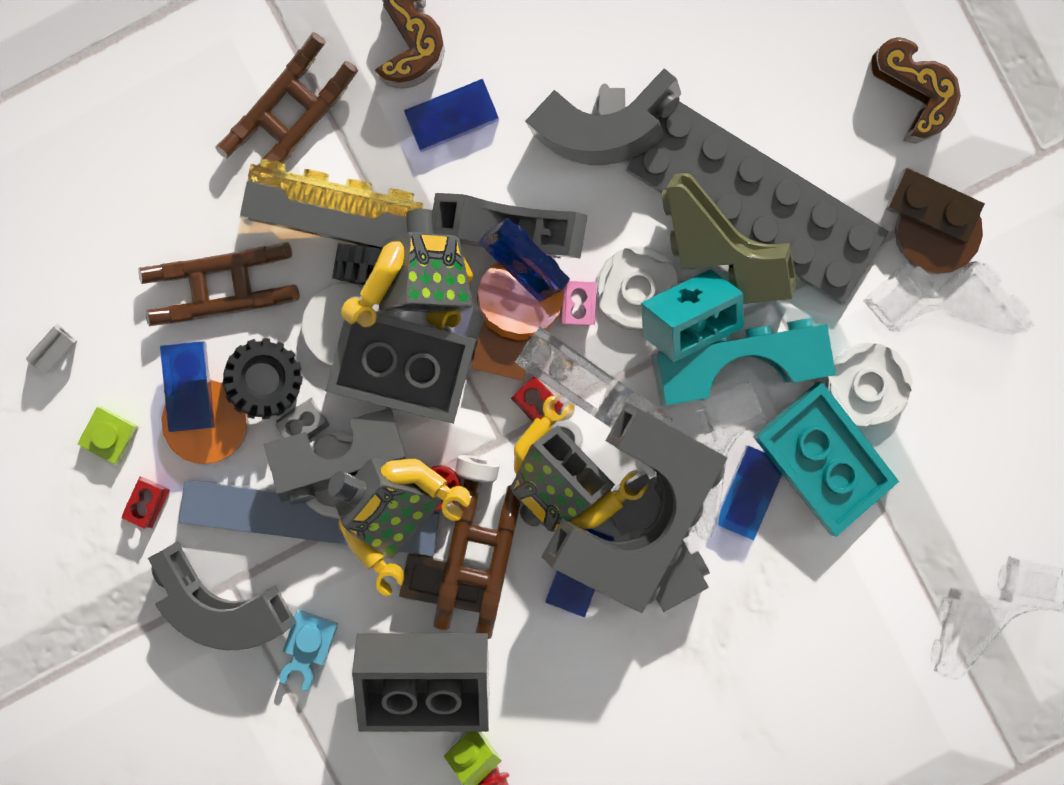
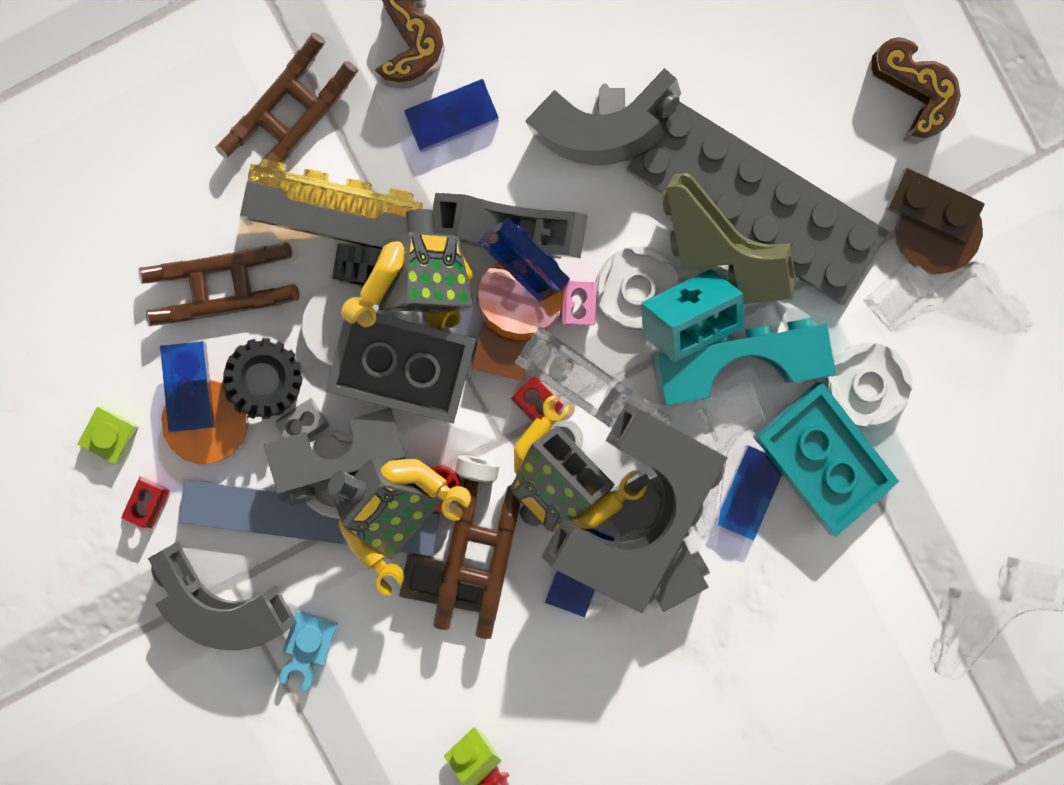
light grey piece [25,324,77,375] -> none
dark grey brick [352,633,490,732] -> none

